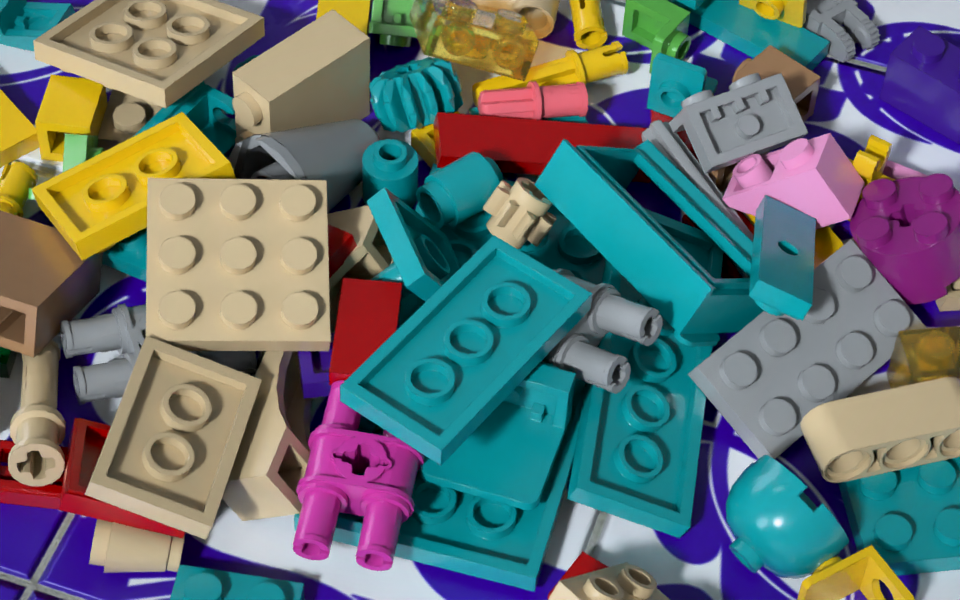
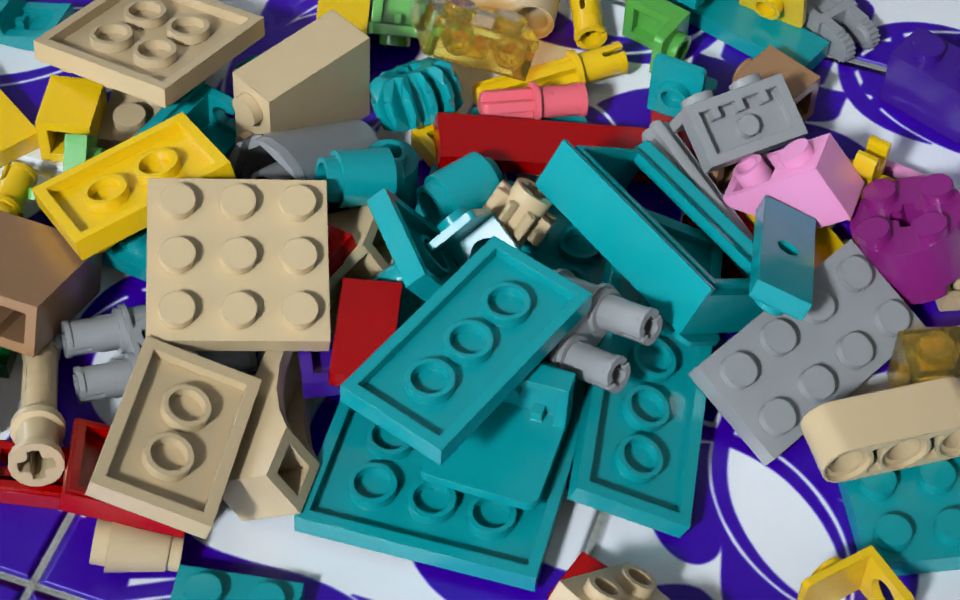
dark pink pin [293,380,425,571] -> none
teal cylinder [726,455,849,579] -> none
none -> teal brick [315,147,404,208]
none -> teal bracket [426,206,522,267]

